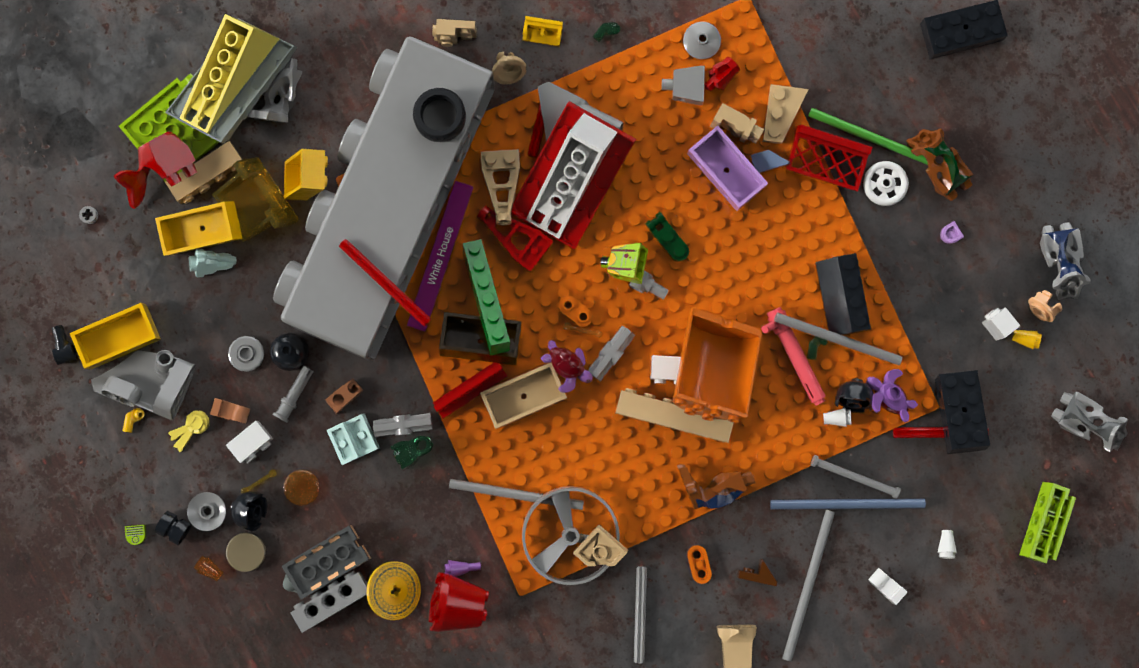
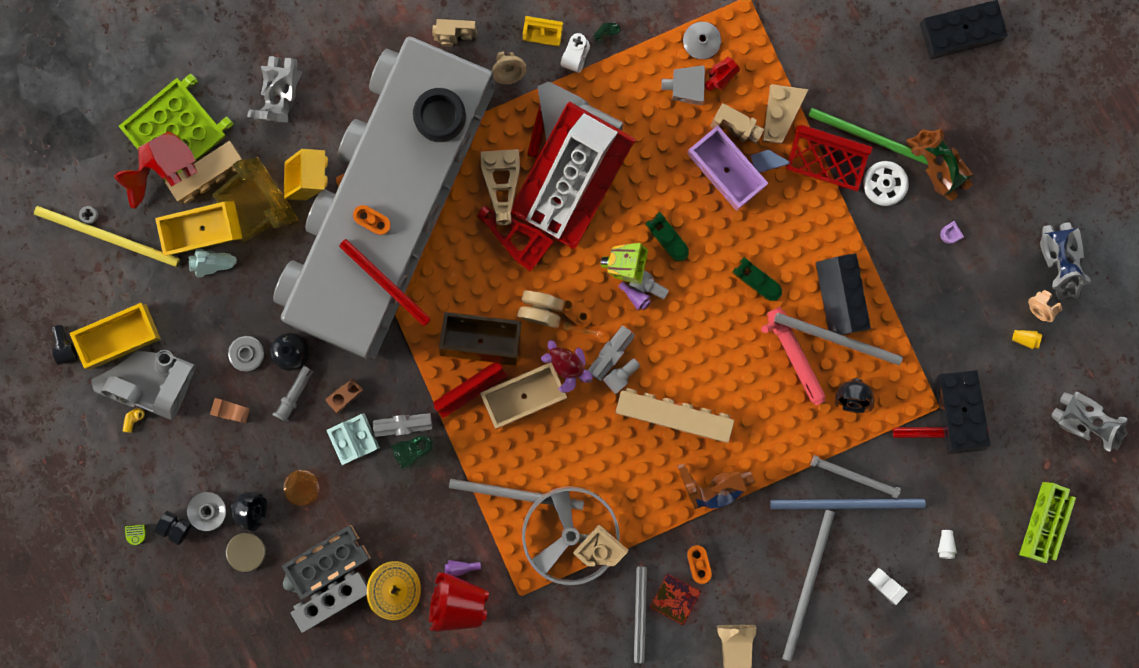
light yellow piece [165,14,298,144] -> none
light yellow piece [168,410,209,452] -> none
clear orange cone [194,555,223,581] -> none
white brick [226,421,273,464] -> none
clear yellow hinge [241,469,277,493] -> none
magenta tile [407,181,474,332] -> none
green brick [463,239,510,355] -> none
white brick [650,355,681,385] -> none
orange cylinder [673,307,762,423] -> none
reddish brown slope [737,559,777,586] -> none
clear green arm [807,336,828,360] -> none
white cone [823,408,852,427] -> none
medium lavender animal [866,369,918,422] -> none
white brick [982,308,1020,341] -> none
none -> light yellow piece [34,206,180,267]
none -> orange plate [353,205,391,236]
none -> tan wheel [517,290,565,328]
none -> white piece [561,33,590,73]
none -> light grey pin [603,358,641,394]
none -> medium lavender cone [619,281,651,311]
none -> clear red tile [649,573,701,626]
none -> dark green plate [732,257,782,301]

